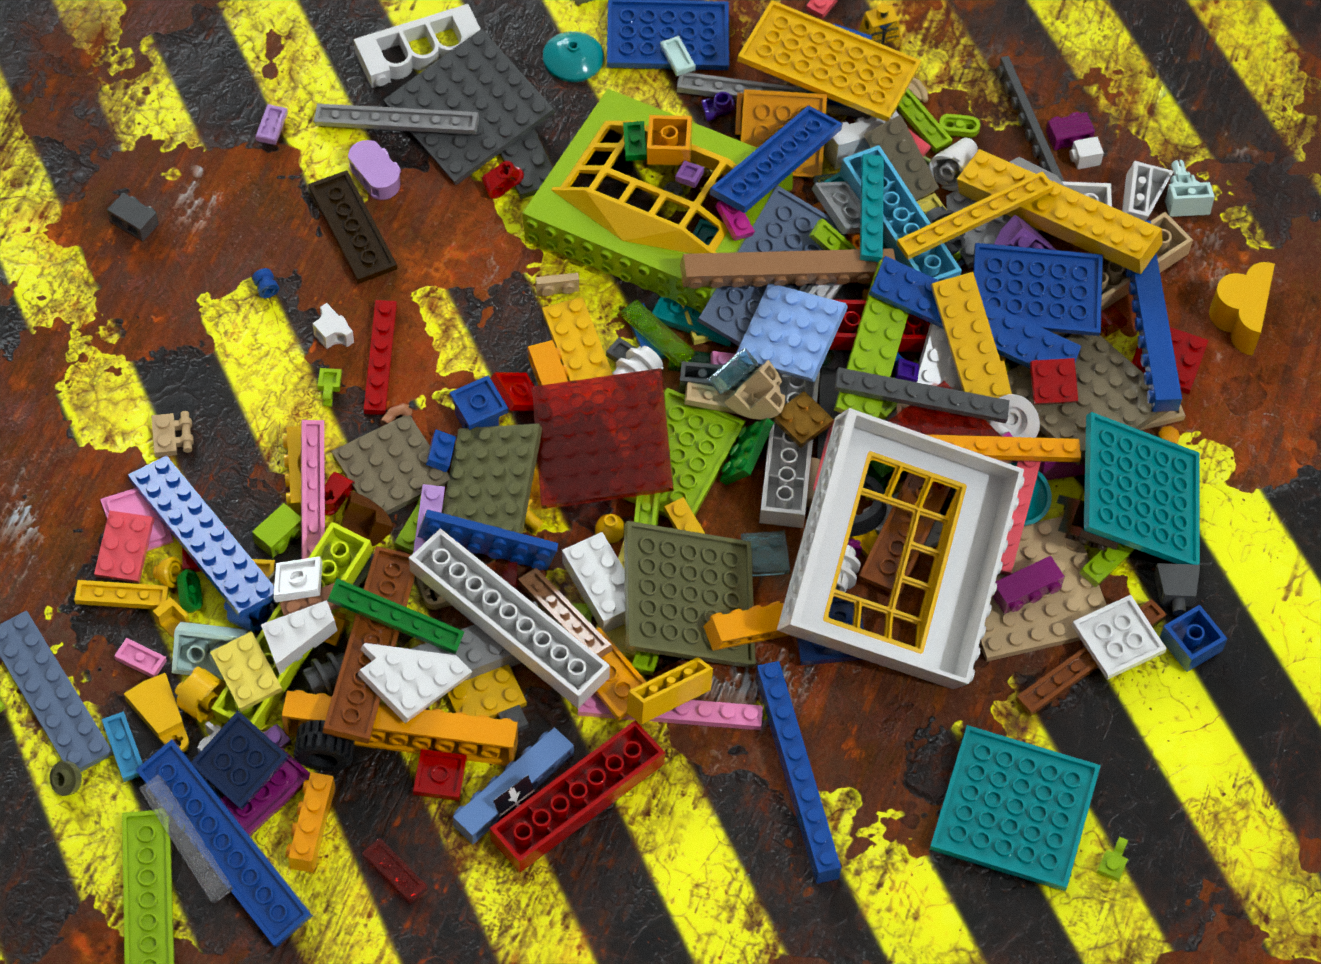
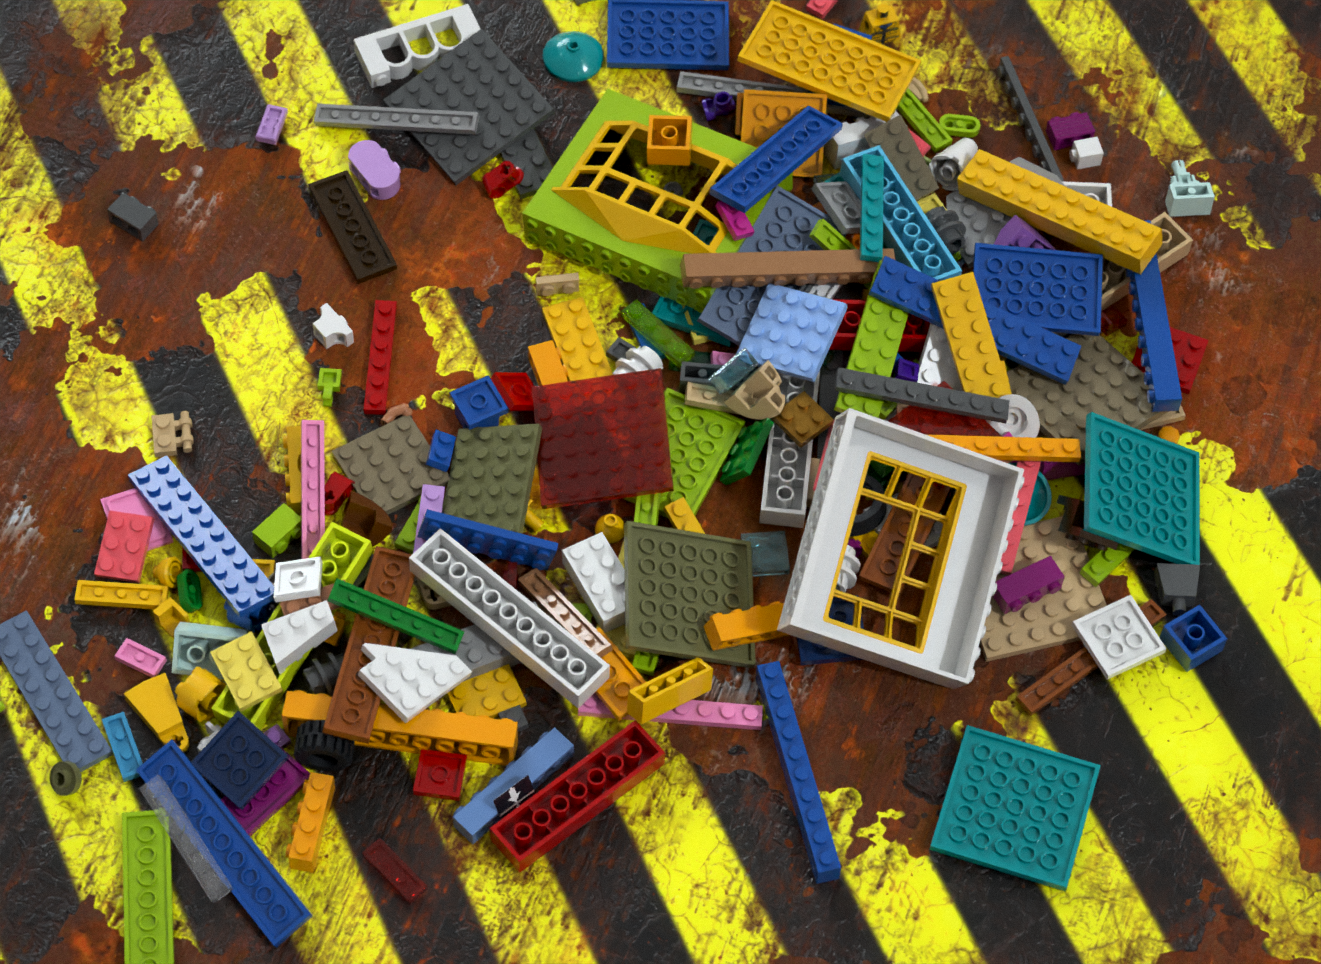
blue wheel [252,268,279,298] -> none
green plate [623,121,647,161] -> none
light aqua tile [660,36,695,76] -> none
medium lavender plate [675,161,704,188] -> none
yellow plate [897,171,1054,260] -> none
red plate [1030,358,1078,405] -> none
lime plate [1097,837,1128,882] -> none
white wedge [1122,161,1174,221] -> none
yellow brick [1209,262,1275,356] -> none

